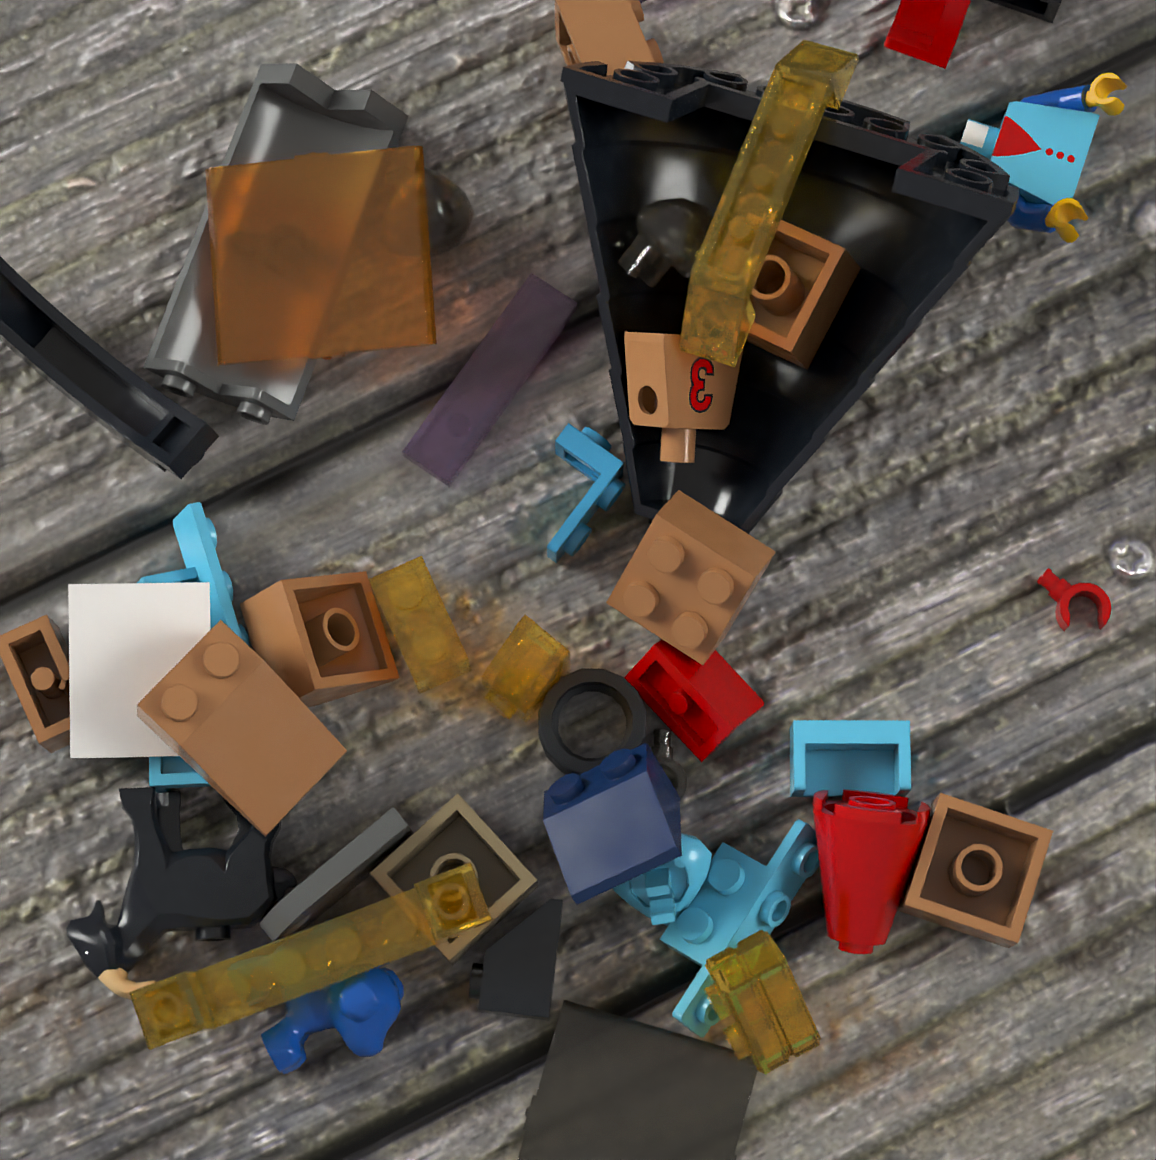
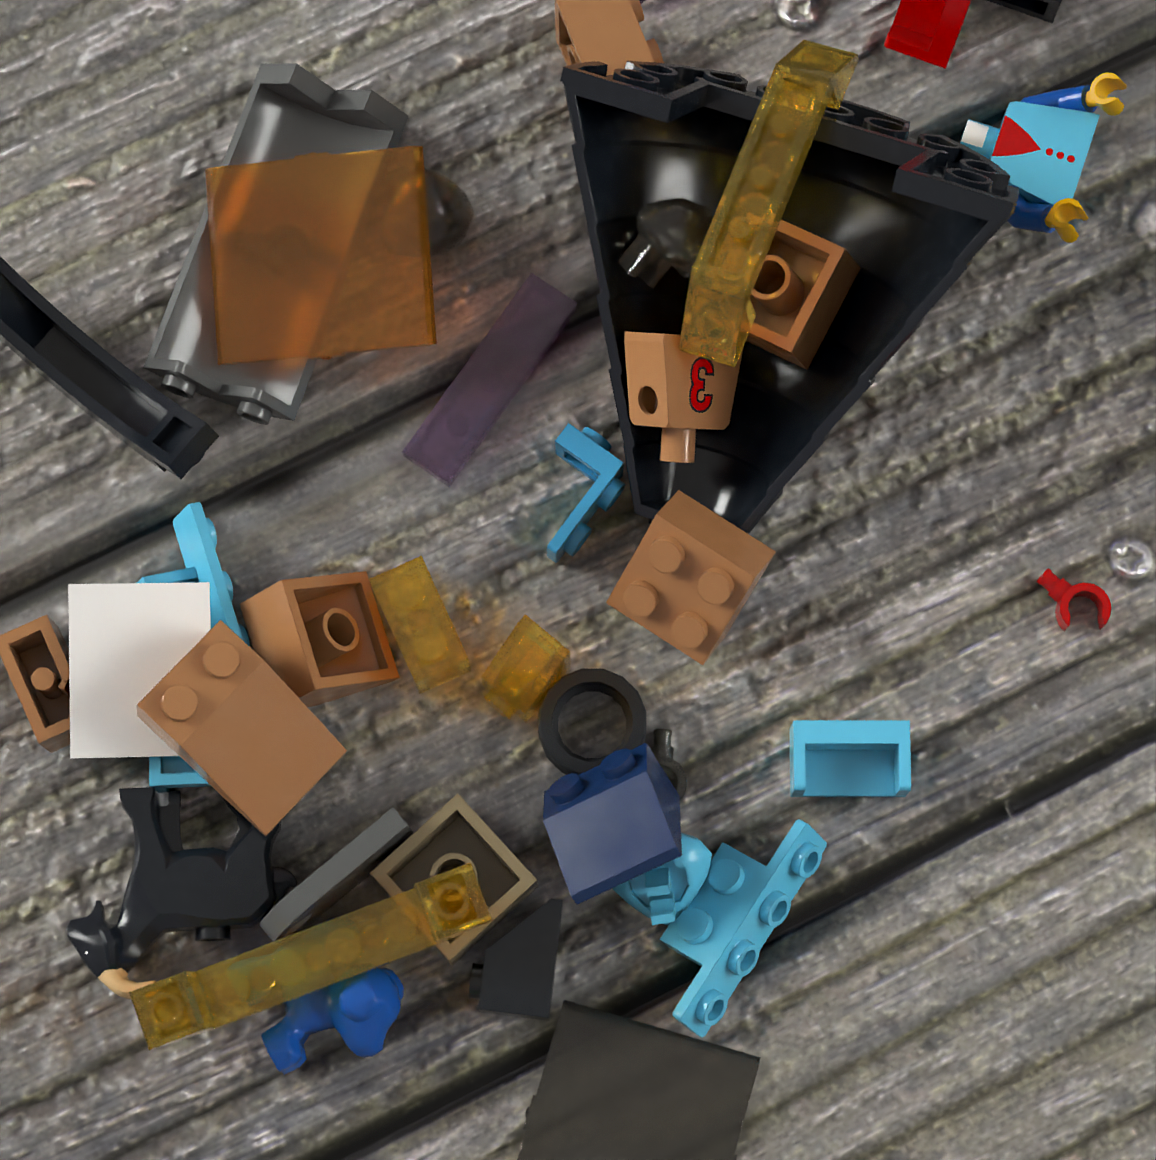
red panel [624,639,764,762] -> none
clear yellow brick [704,930,821,1075] -> none
red cone [813,789,931,954] -> none
medium nougat brick [897,793,1053,948] -> none

